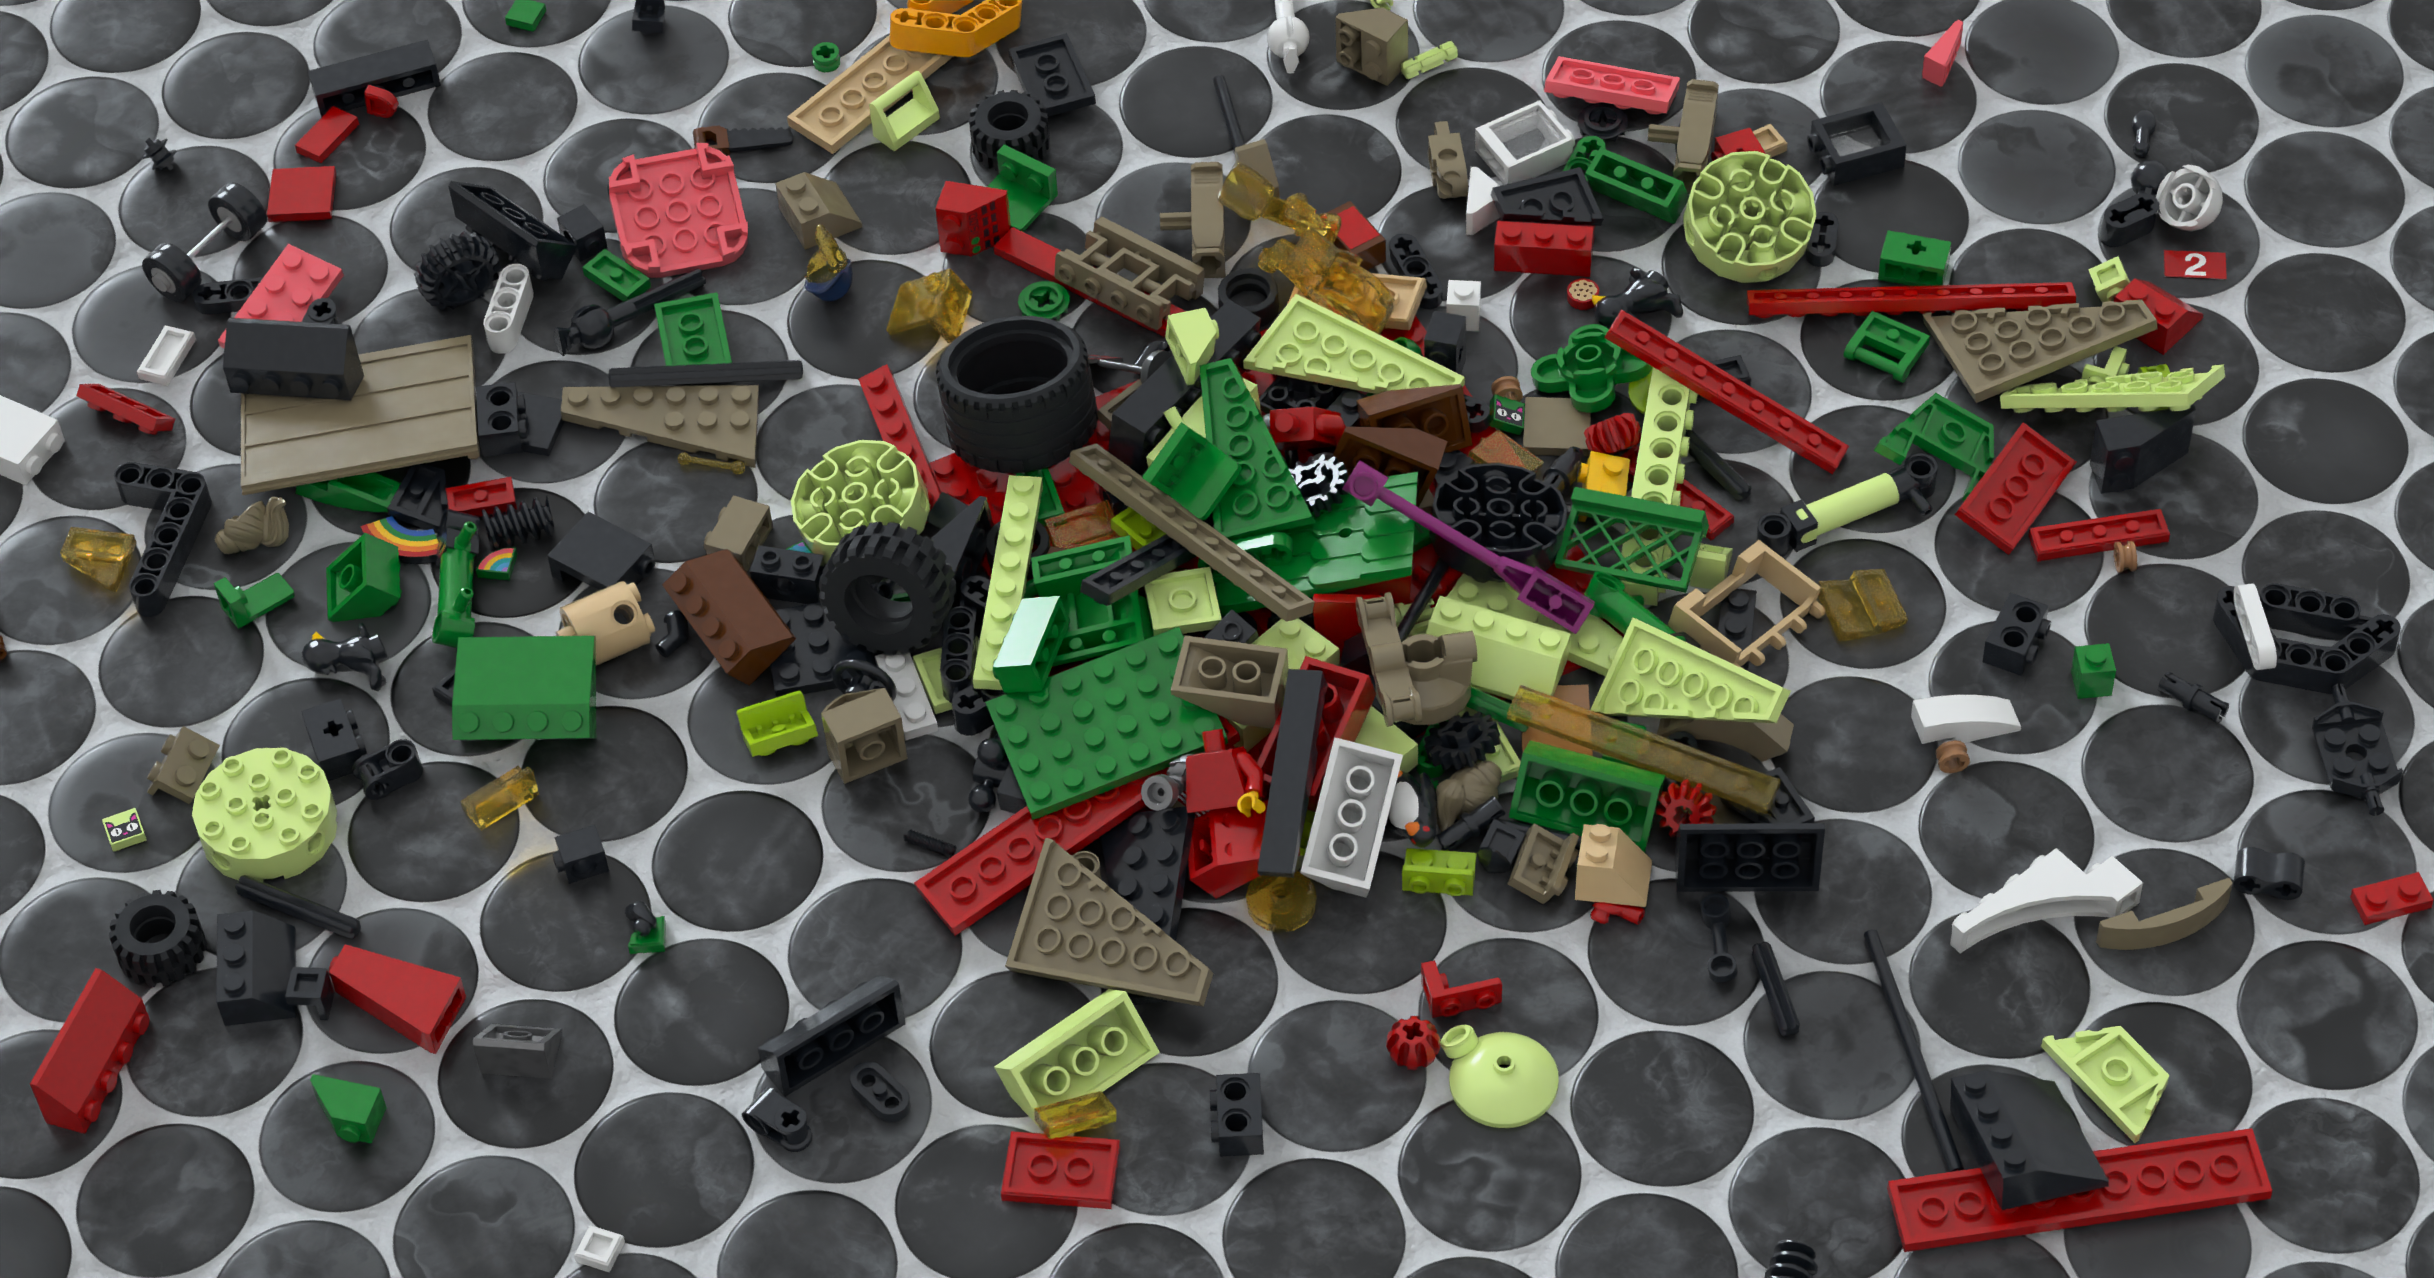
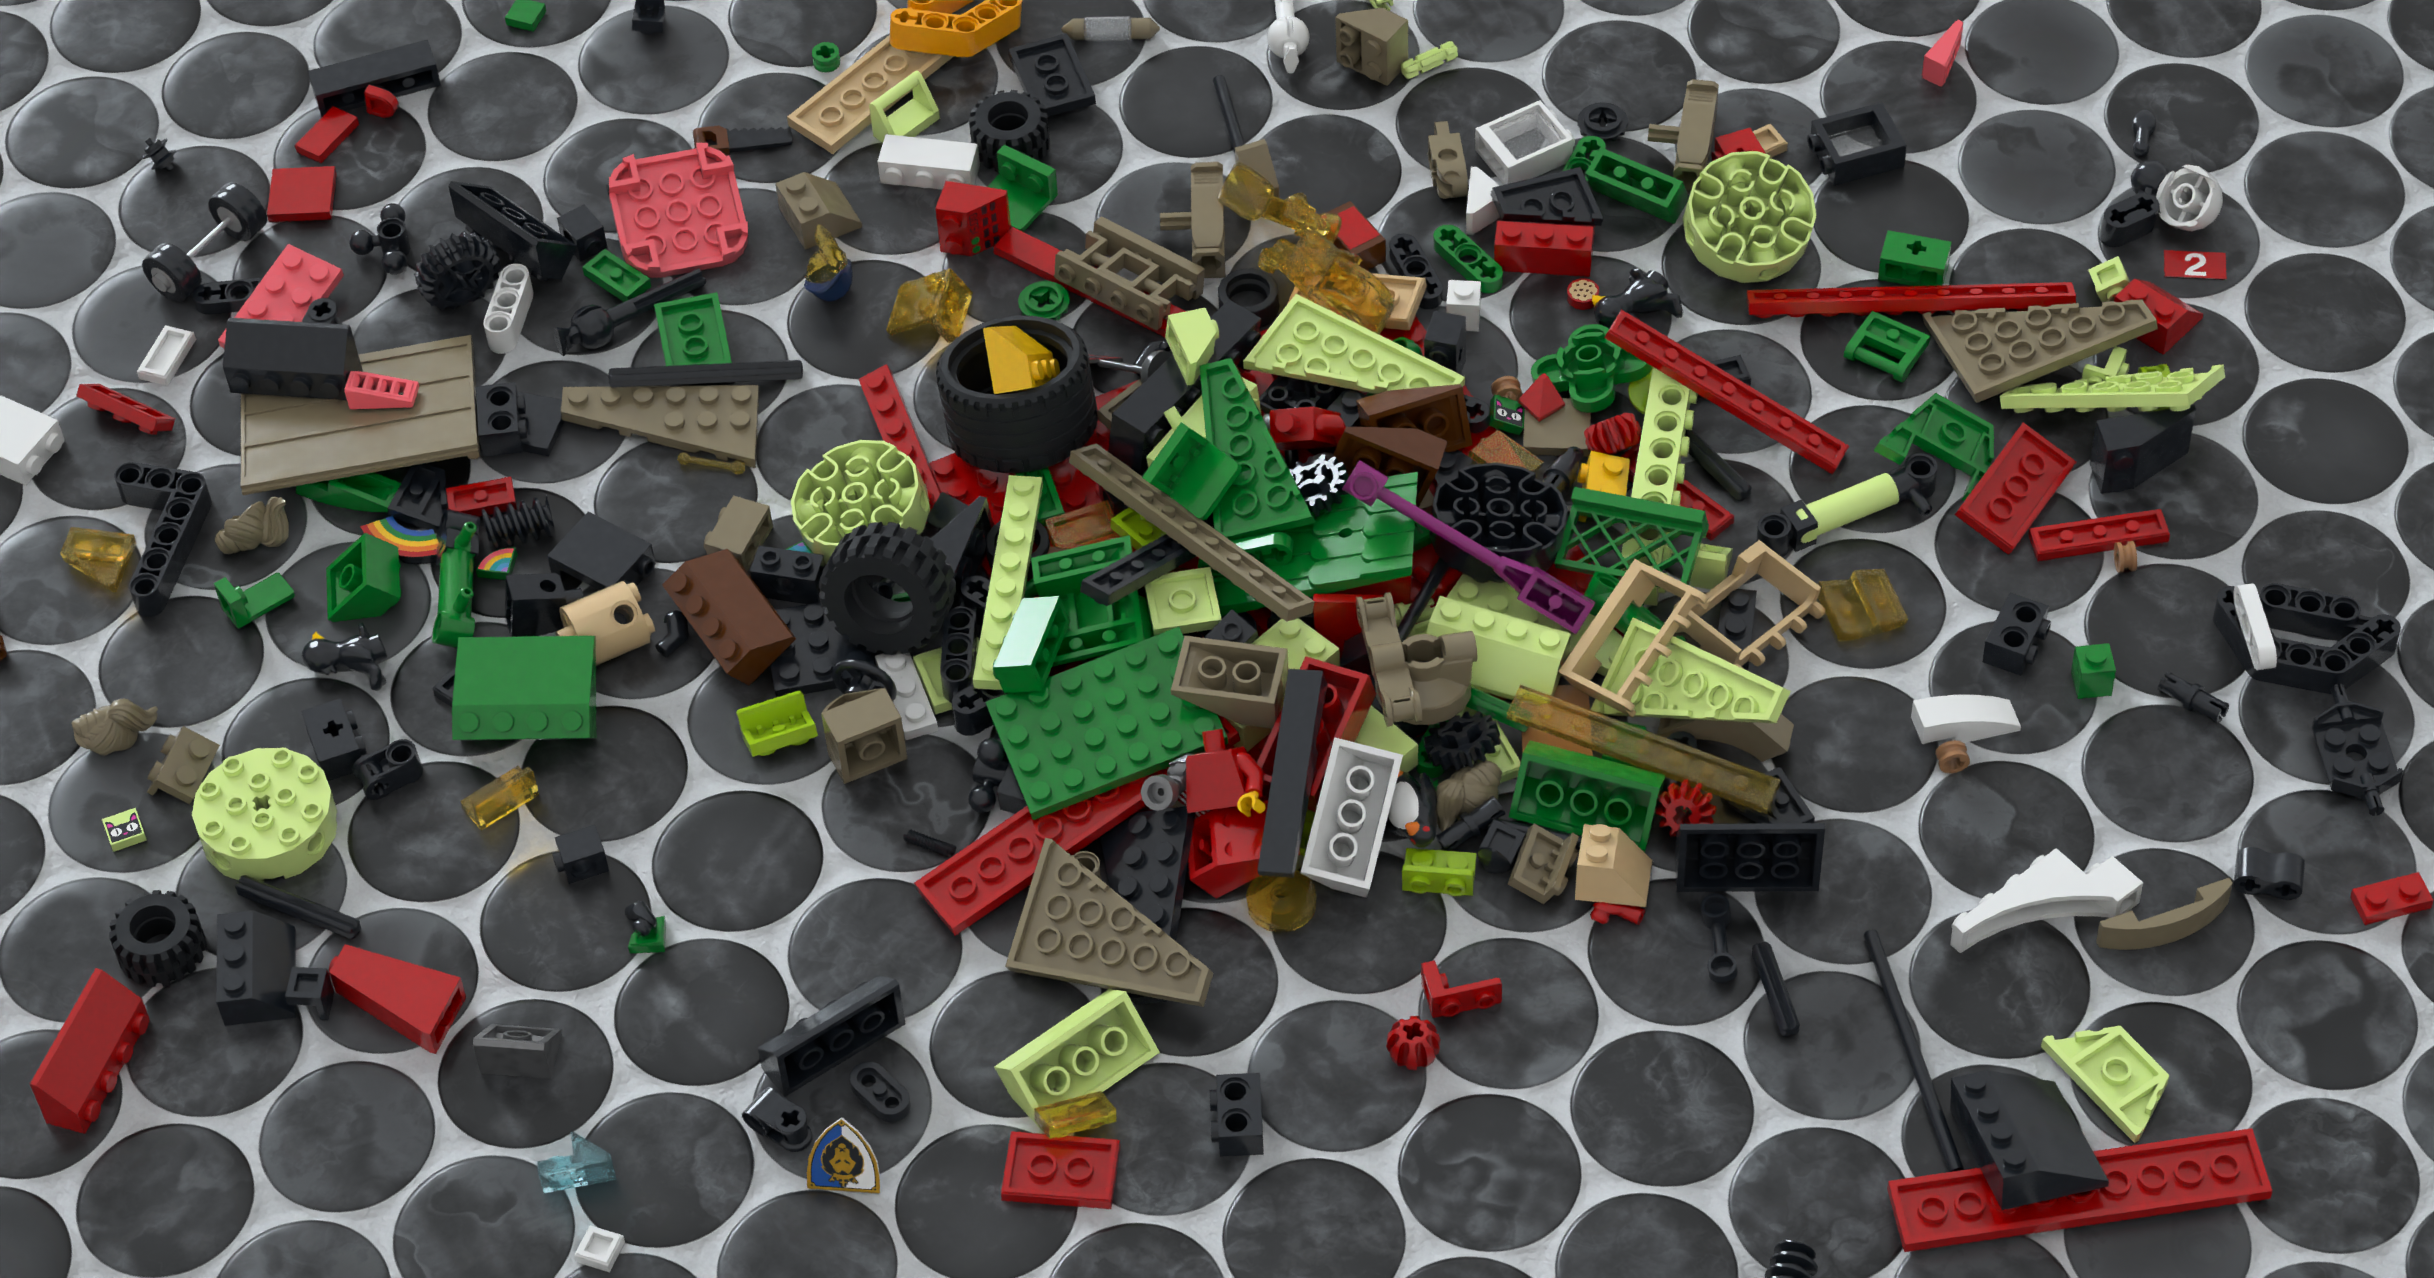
green slope [310,1074,387,1143] -> none
yellowish green tile [1440,1025,1479,1059] -> none
yellowish green dish [1449,1032,1559,1128] -> none
coral plate [1544,56,1680,115] -> none
black beam [1806,212,1839,267] -> none
none -> dark tan hair [71,698,158,756]
none -> coral slope [345,371,419,409]
none -> black piece [349,203,411,275]
none -> black torso [505,573,584,637]
none -> clear light blue slope [537,1132,617,1193]
none -> shield [807,1117,881,1193]
none -> white brick [877,134,980,190]
none -> yellow slope [983,326,1060,394]
none -> piece [1061,16,1160,42]
none -> green beam [1433,225,1503,293]
none -> red slope [1519,373,1565,422]
none -> tan hinge [1558,559,1709,718]

